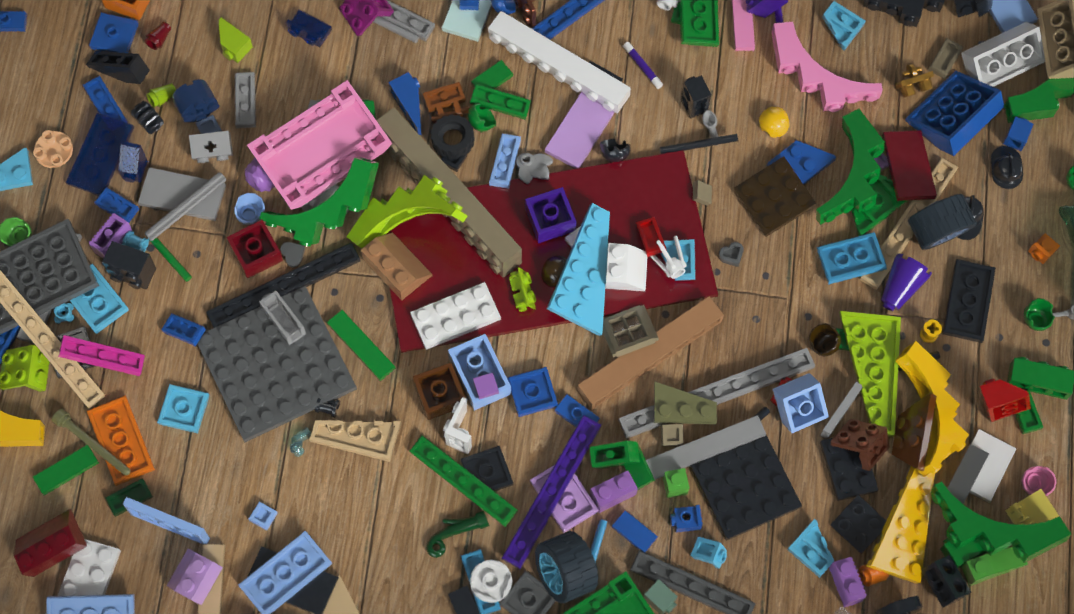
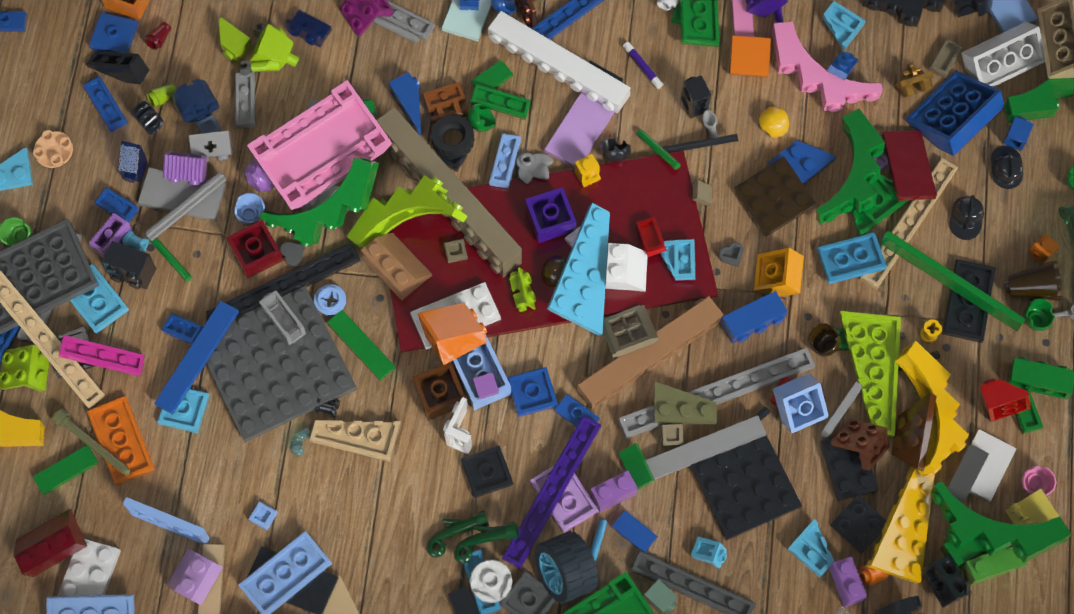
medium azure plate [53,303,74,324] -> none
clear blue tile [66,113,134,196] -> none
dark green tile [105,478,153,517] -> none
green tile [409,436,518,527] -> none
green brick [589,440,640,469] -> none
white plant [650,236,687,279] -> none
bright green brick [663,468,689,498] -> none
blue brick [670,505,702,533] -> none
dark purple cone [881,254,932,312] -> none
black wheel [908,194,977,250] -> none
none -> blue tile [154,301,239,415]
none -> medium lavender brick [163,151,207,185]
none -> lime torso [239,23,299,76]
none -> light blue gear [314,285,346,316]
none -> orange slope [418,303,487,365]
none -> dark tan tile [444,239,468,263]
none -> dark green plant [454,521,519,563]
none -> yellow brick [574,154,601,188]
none -> green bar [636,129,680,170]
none -> blue brick [721,291,788,344]
none -> orange tile [729,35,771,77]
none -> light orange slope [753,248,804,296]
none -> blue plate [827,51,859,80]
none -> green tile [880,231,1026,331]
none -> dark brown cone [1004,261,1062,301]

